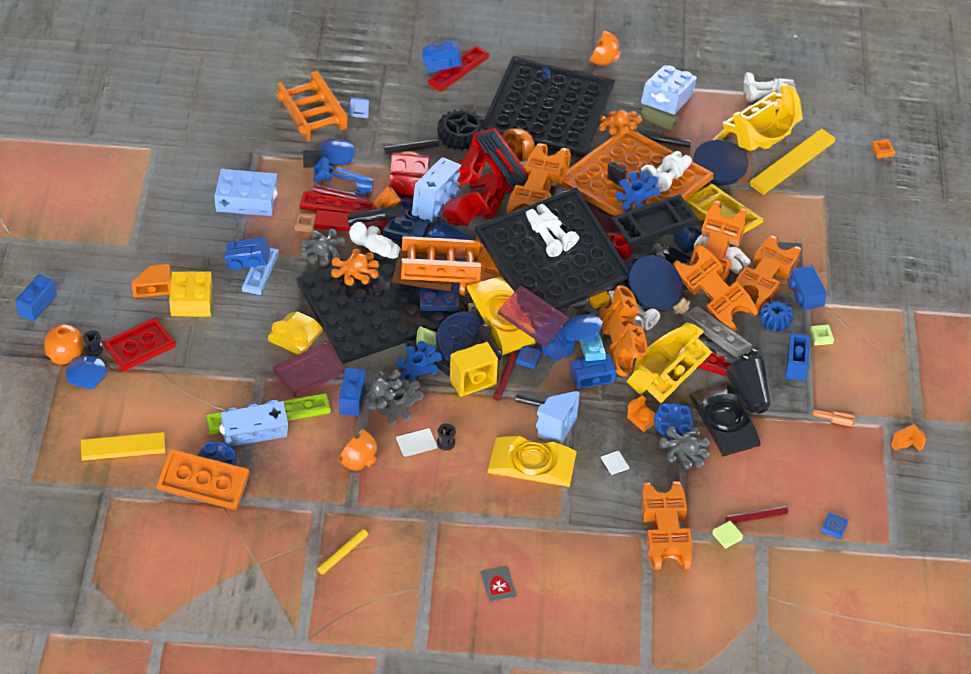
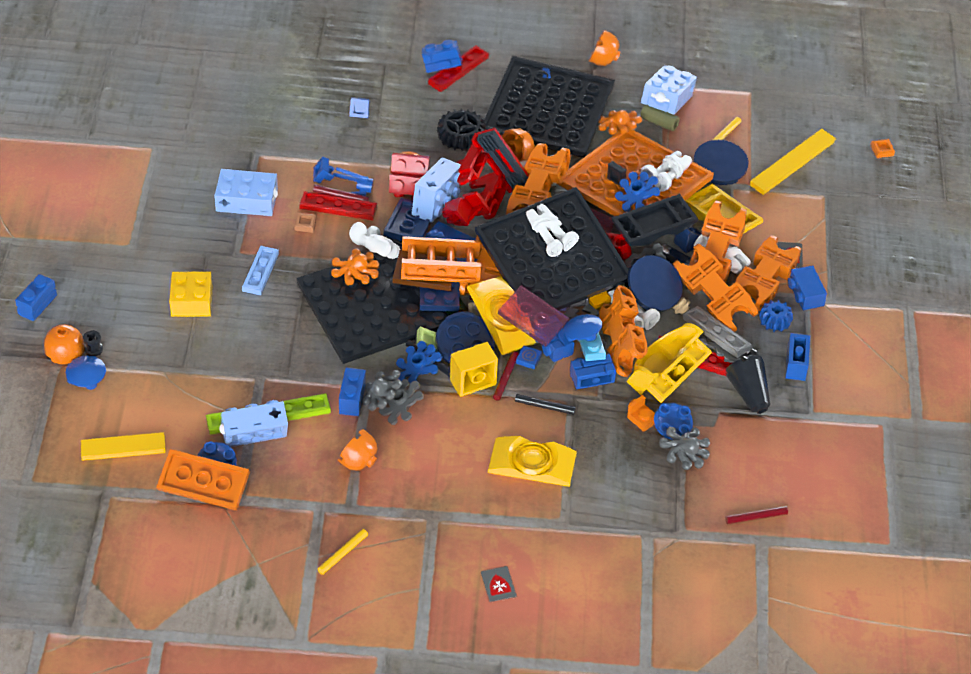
red tile [103,317,176,372] -> none
orange slope [131,264,171,298] -> none
blue brick [224,237,270,270] -> none
yellow slope [268,311,323,356] -> none
clear pink tile [273,343,345,397] -> none
orange fence [276,71,347,142] -> none
dark grey animal [300,229,347,267] -> none
black tile [303,150,322,168] -> none
red tile [314,210,389,236] -> none
blue dish [319,138,355,165] -> none
black axle [347,205,404,226] -> none
orange bracket [373,186,401,209] -> none
black bar [384,139,439,154] -> none
white sticker [396,428,438,457] -> none
black bush [437,424,456,451] -> none
black piece [473,324,502,361] -> none
light blue slope [536,391,580,444] -> none
white sticker [601,450,630,475] -> none
black bar [638,131,692,148] -> none
orange piece [641,481,693,570] -> none
black slope [689,383,761,457] -> none
yellowish green tile [713,521,743,549] -> none
yellow piece [723,83,803,151] -> none
white piece [744,73,796,102] -> none
yellowish green tile [809,324,834,346] -> none
axle [812,410,855,427] -> none
blue tile [821,513,849,540] -> none
orange bracket [891,424,926,451] -> none

